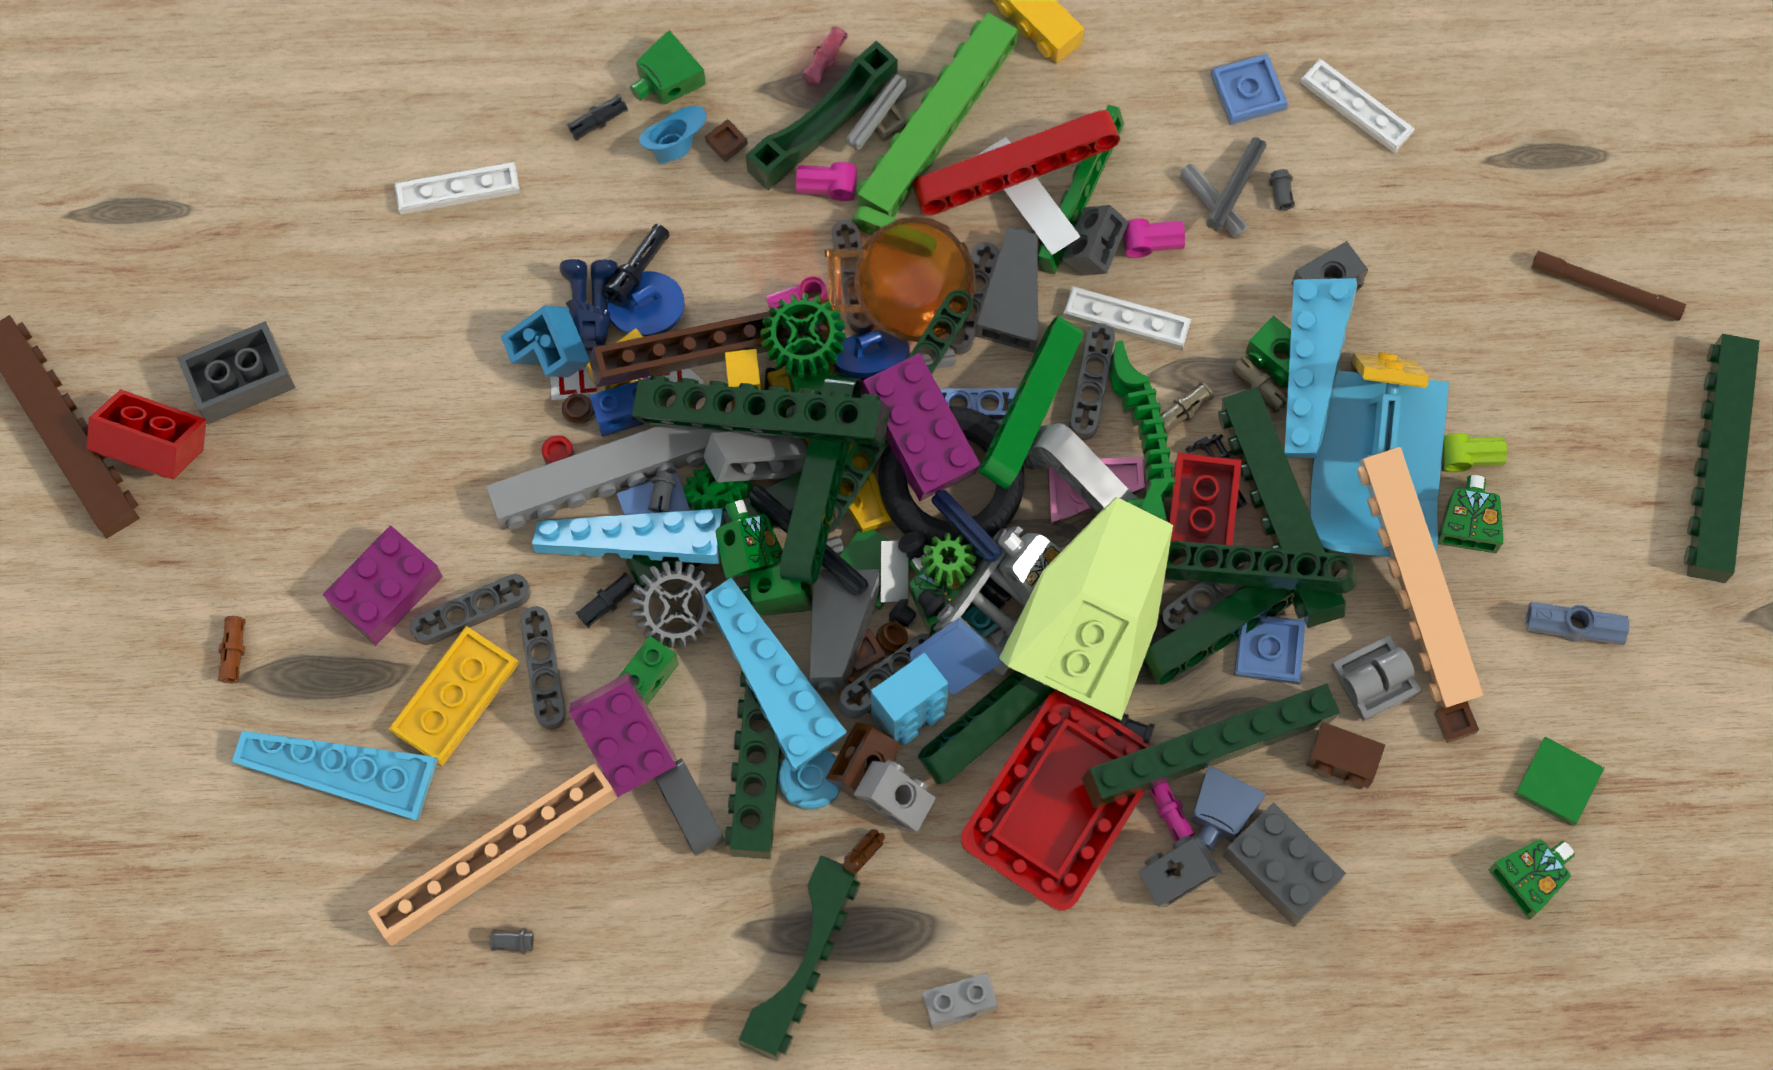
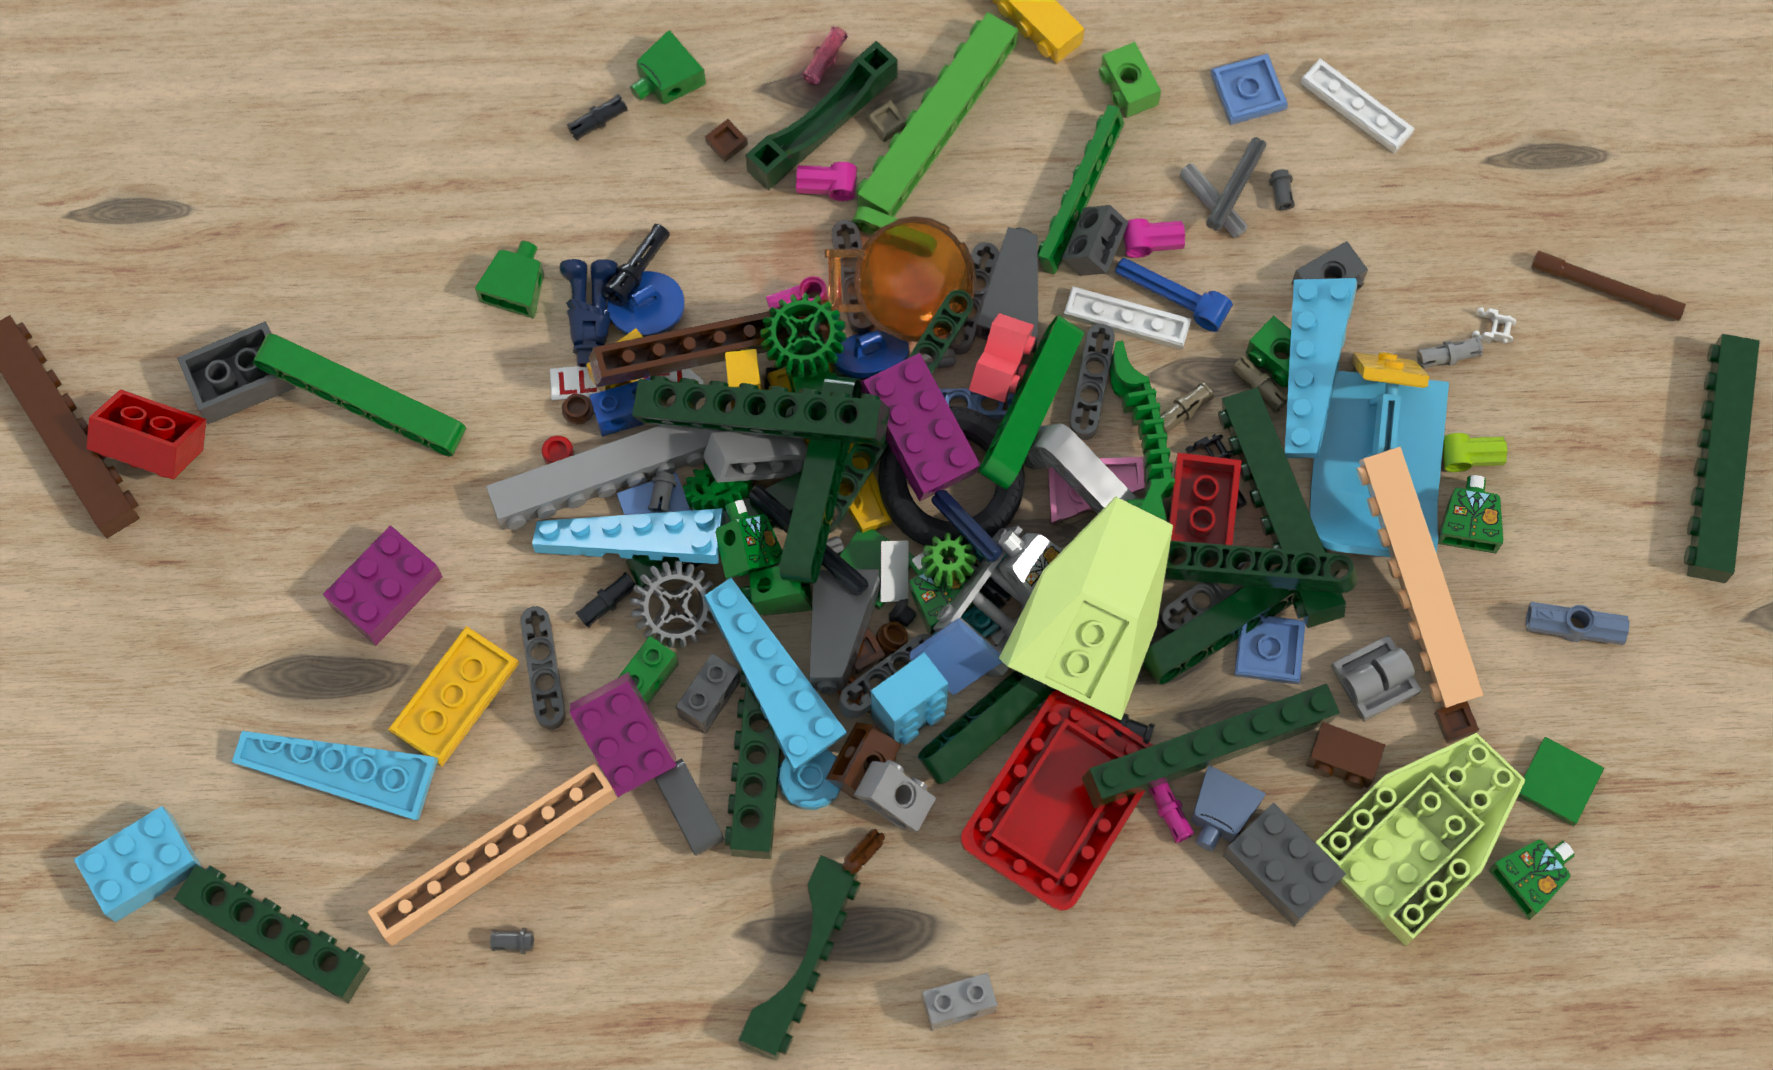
dark orange pin [218,616,246,684] -> none
white tile [394,162,520,215] -> none
dark grey beam [410,574,531,645] -> none
dark azure brick [500,306,589,377] -> none
dark azure piece [639,106,707,164] -> none
light grey axle [846,74,906,150] -> none
black piece [898,531,925,559] -> none
red beam [913,110,1120,215] -> none
black piece [918,588,945,617] -> none
white sticker [978,137,1081,255] -> none
dark grey brick [1138,836,1222,907] -> none
none -> medium azure brick [74,806,203,922]
none -> dark green brick [174,864,370,1004]
none -> green beam [253,333,467,457]
none -> green torso [475,241,544,319]
none -> dark grey brick [676,654,741,734]
none -> coral brick [969,313,1036,402]
none -> bright green brick [1098,42,1161,118]
none -> blue axle [1115,258,1233,332]
none -> yellowish green wedge [1315,733,1525,946]
none -> light grey pin [1417,337,1483,369]
none -> white piece [1472,307,1517,344]

